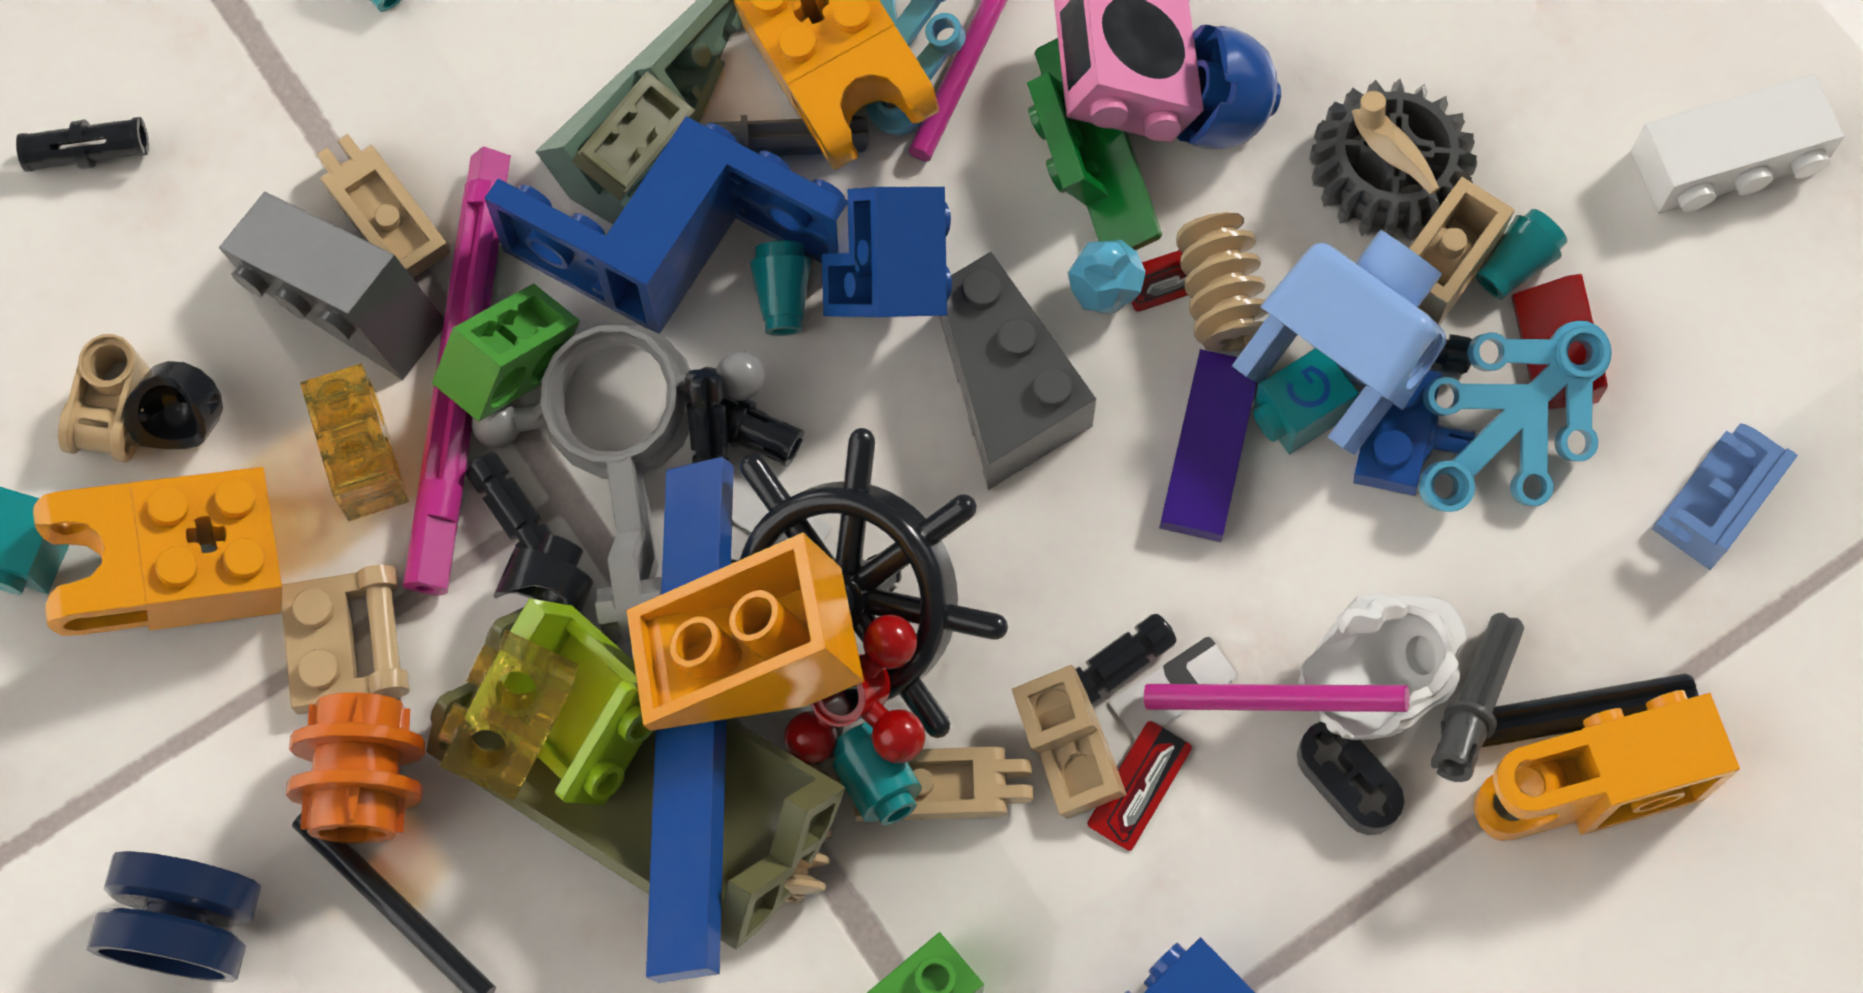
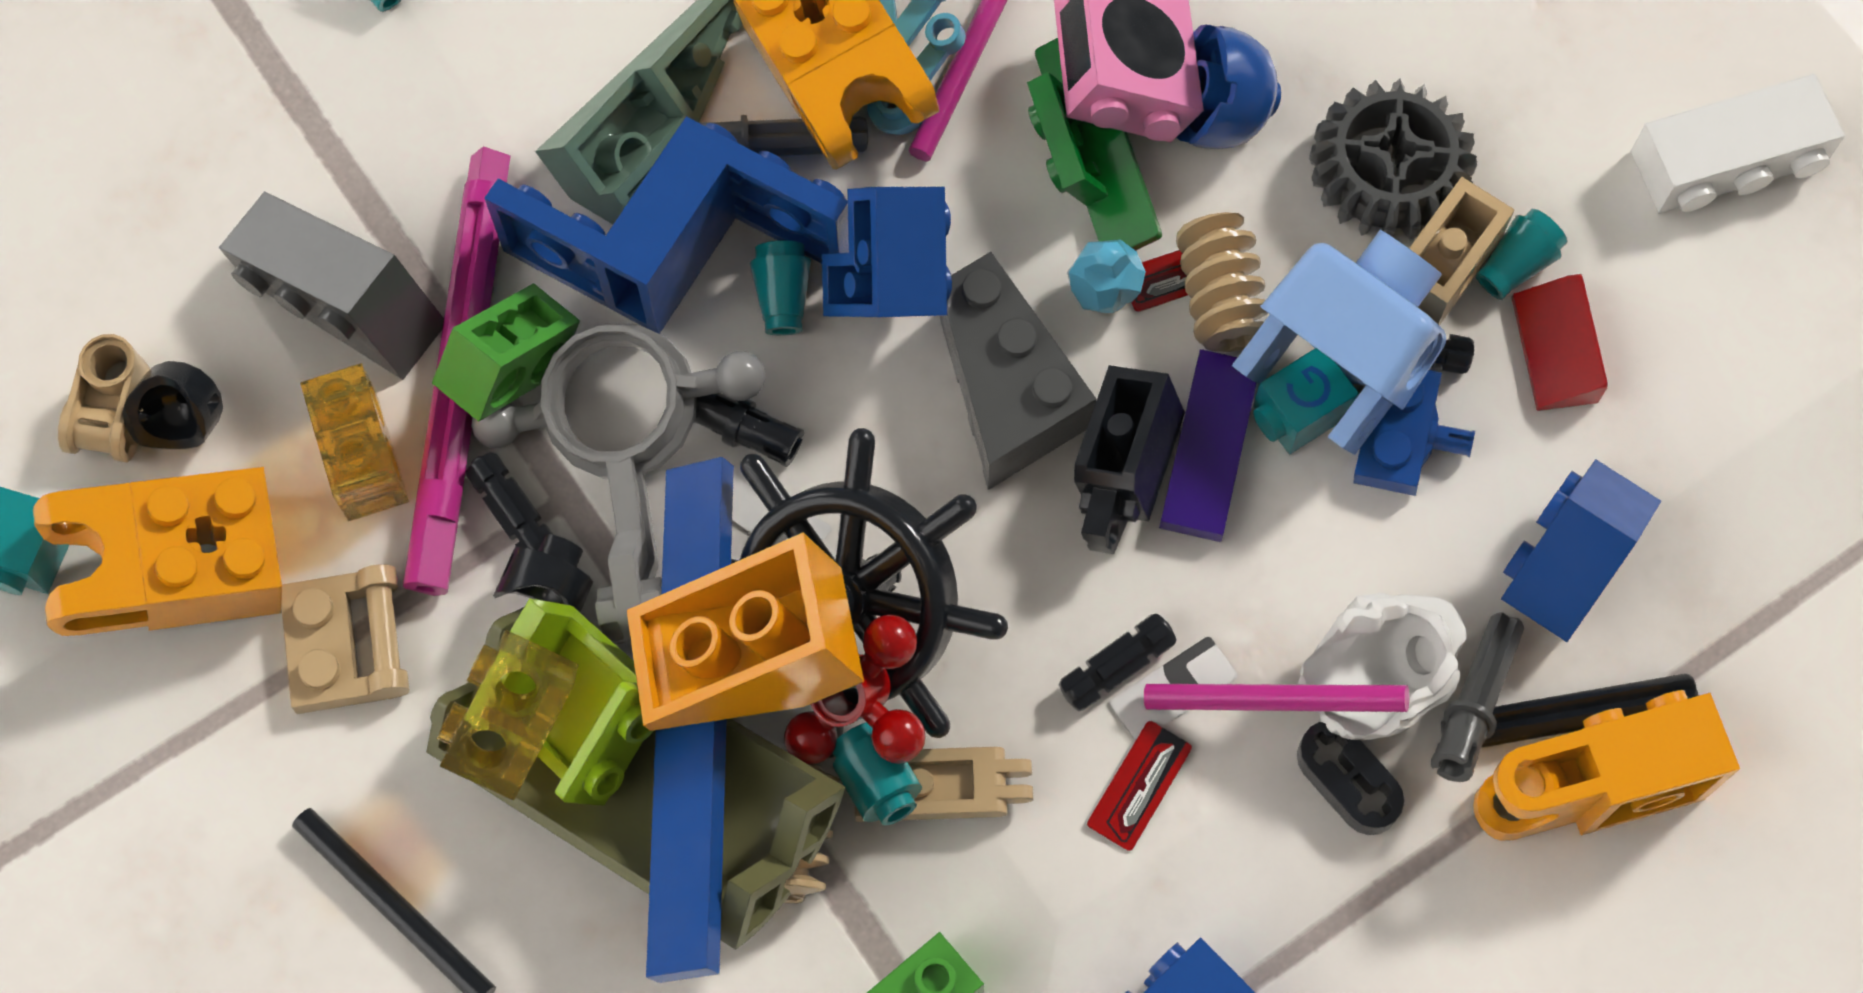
black pin [16,117,149,172] -> none
dark blue wheel [86,851,261,982] -> none
orange piece [286,692,426,843] -> none
tan hinge [317,134,451,278] -> none
olive plate [572,71,695,201] -> none
black axle [684,367,730,464] -> none
tan slope [1011,665,1127,819] -> none
tan bar [1352,91,1439,195] -> none
medium azure plant [1419,321,1612,512] -> none
medium blue hinge [1652,423,1798,570] -> none
none -> black hinge [1074,365,1185,554]
none -> blue brick [1501,459,1661,642]

